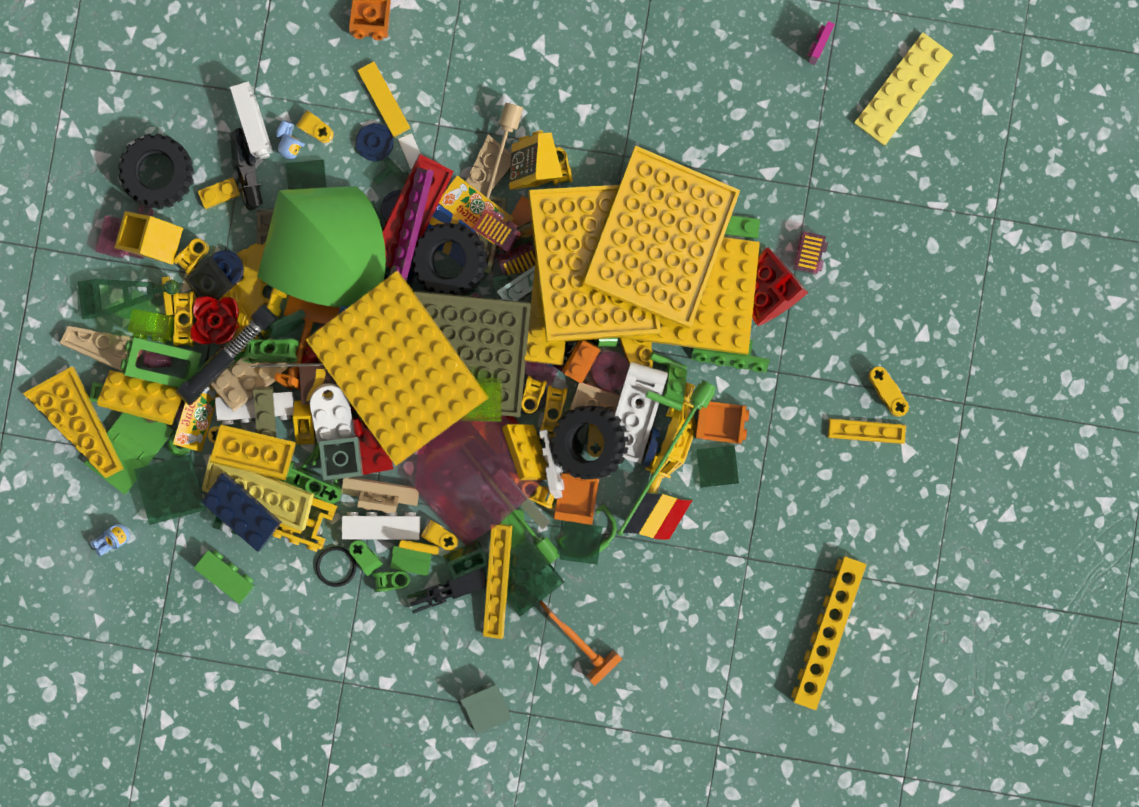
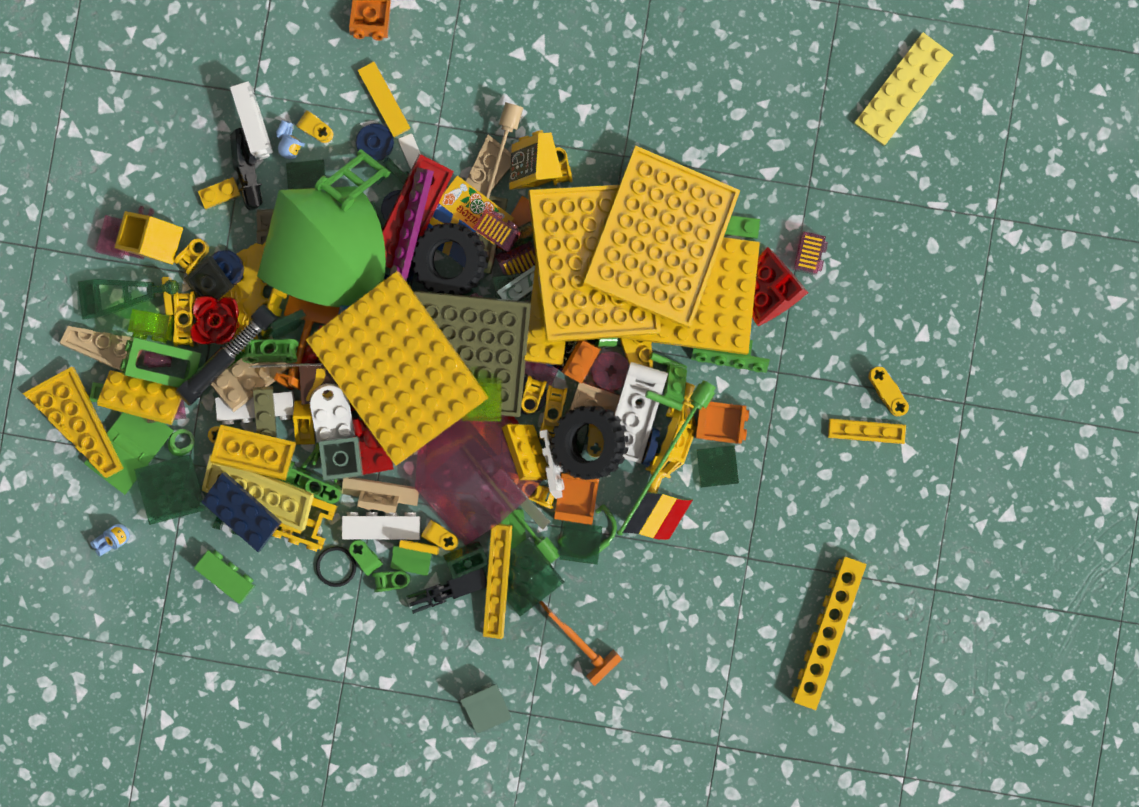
black tyre [118,134,195,209] -> none
sticker [173,385,219,452] -> none
dark pink plate [807,21,835,65] -> none
none -> bright green piece [315,149,391,211]

